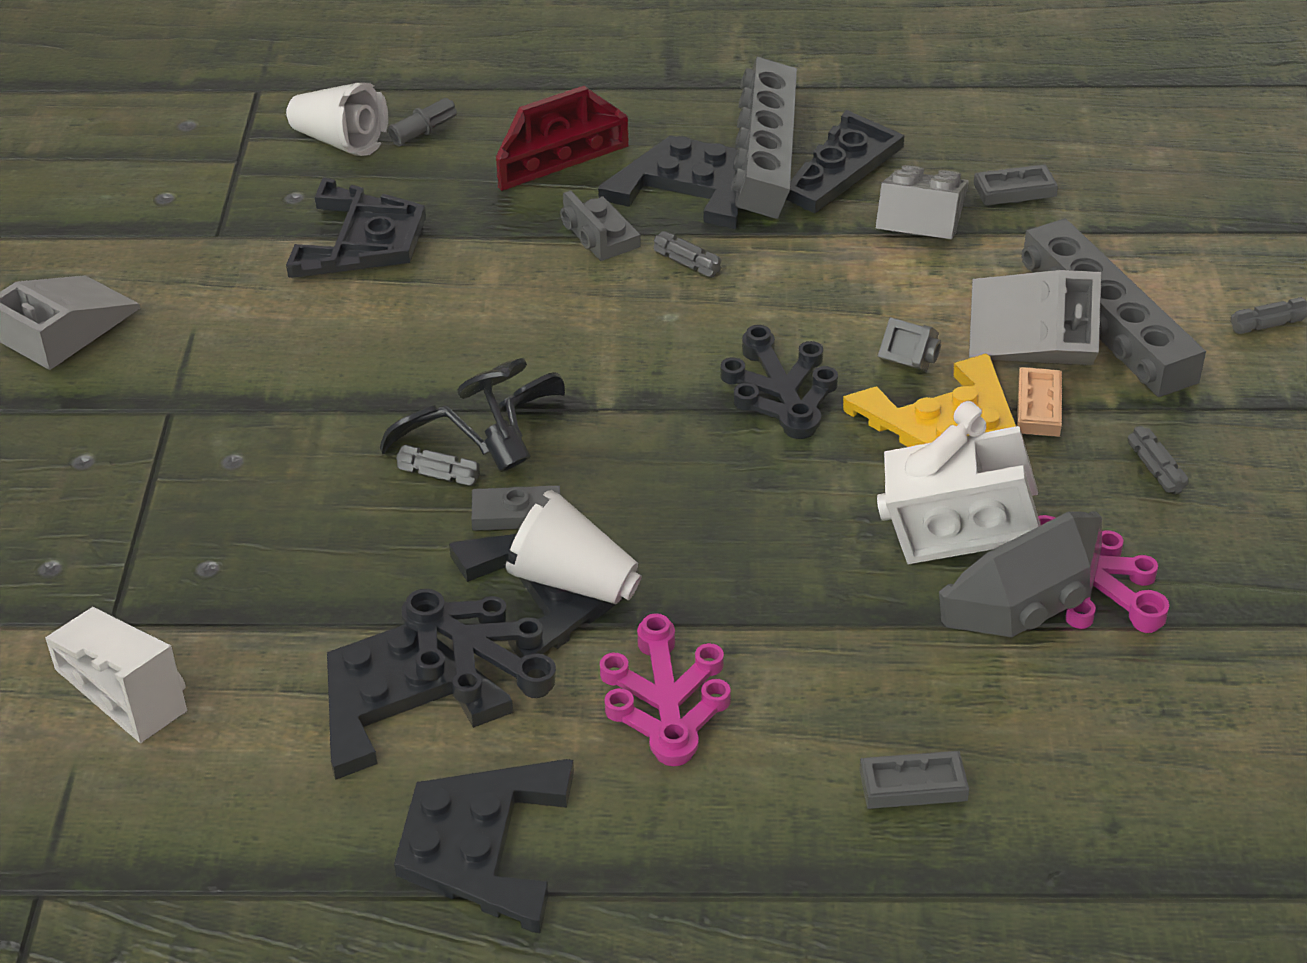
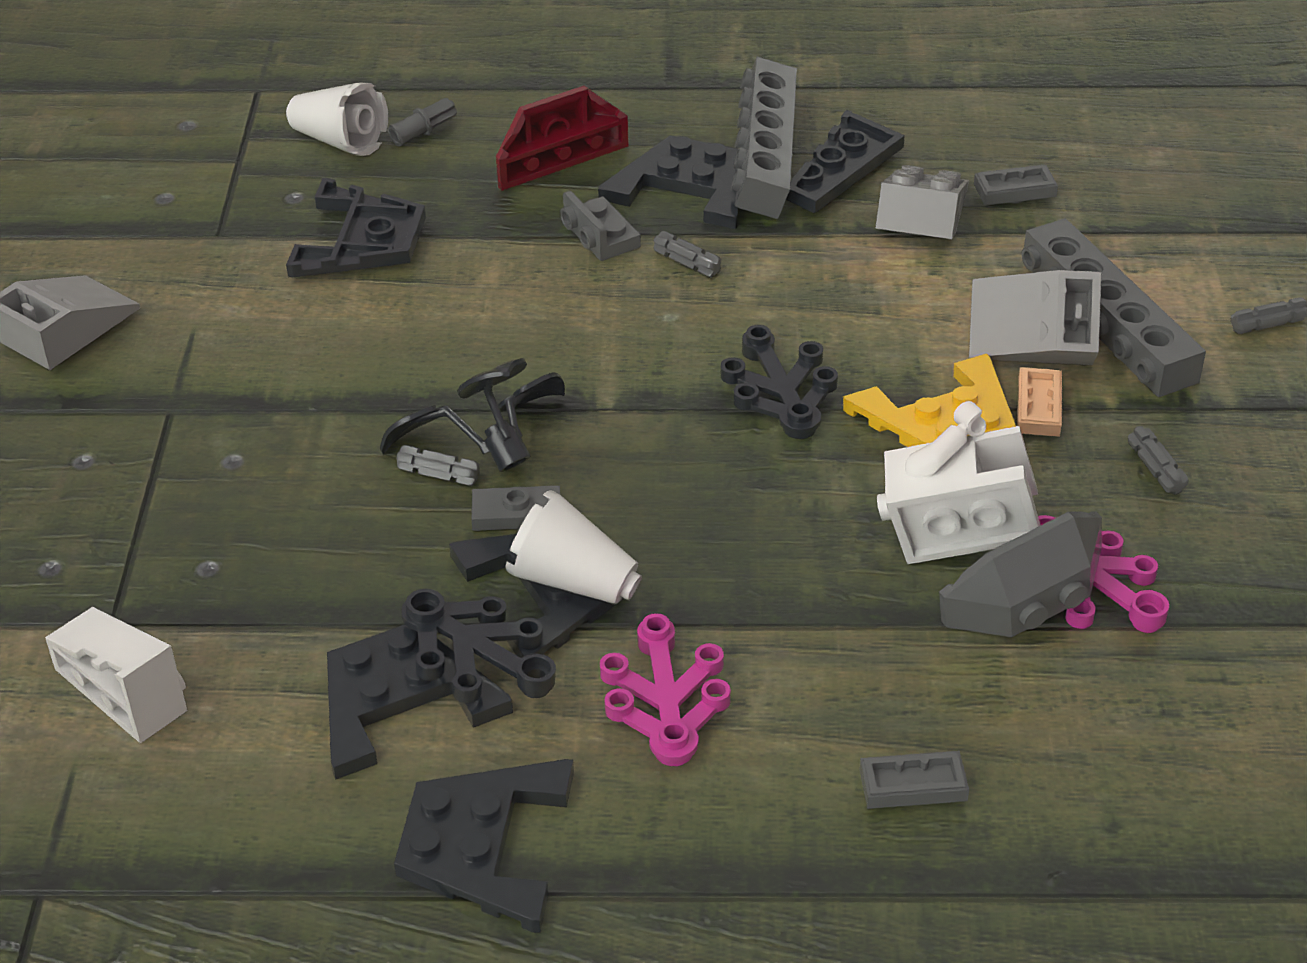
bracket [878,317,941,372] -> none

